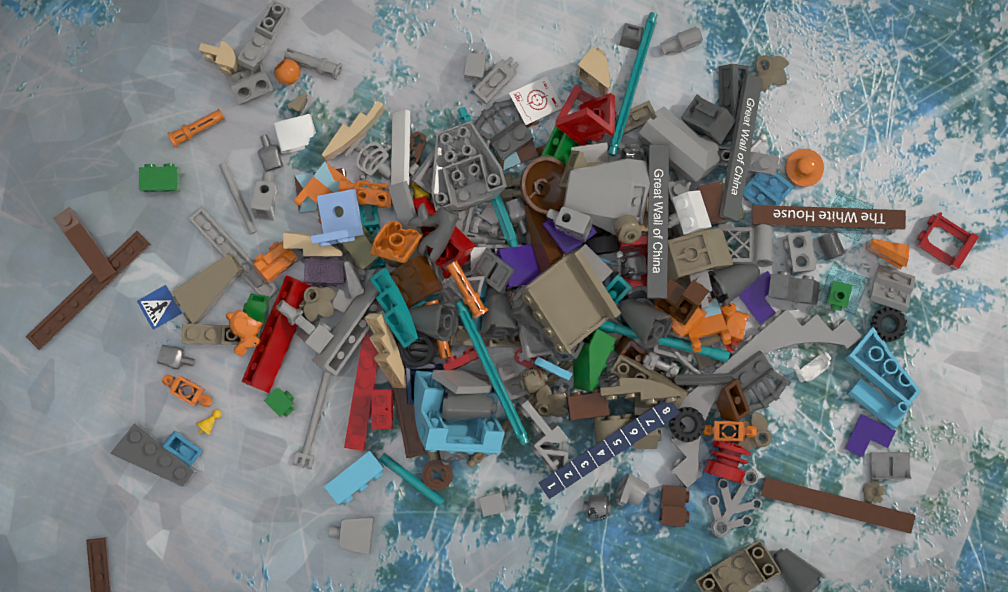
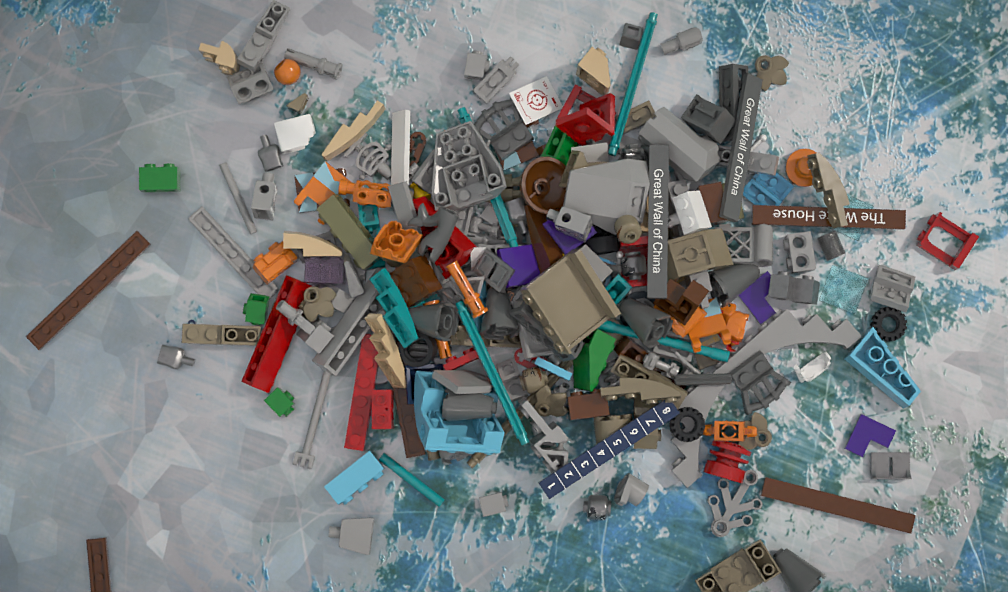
reddish brown slope [54,207,116,283] -> none
dark grey wedge [110,423,198,487] -> none
blue sticker [137,285,182,330] -> none
orange piece [162,374,213,407] -> none
dark azure slope [162,430,203,466] -> none
orange pin [167,109,225,148] -> none
dark tan slope [172,254,243,324] -> none
yellow piece [196,409,222,436] -> none
orange animal [226,310,263,357] -> none
light blue bracket [310,189,363,247] -> none
reddish brown gear [422,460,453,490] -> none
reddish brown brick [659,485,690,527] -> none
reddish brown slope [716,379,751,422] -> none
green brick [826,281,852,311] -> none
medium azure piece [848,378,909,430] -> none
dark tan plant [863,480,886,503] -> none
orange slope [866,239,909,270] -> none
none -> dark tan slope [807,153,850,228]

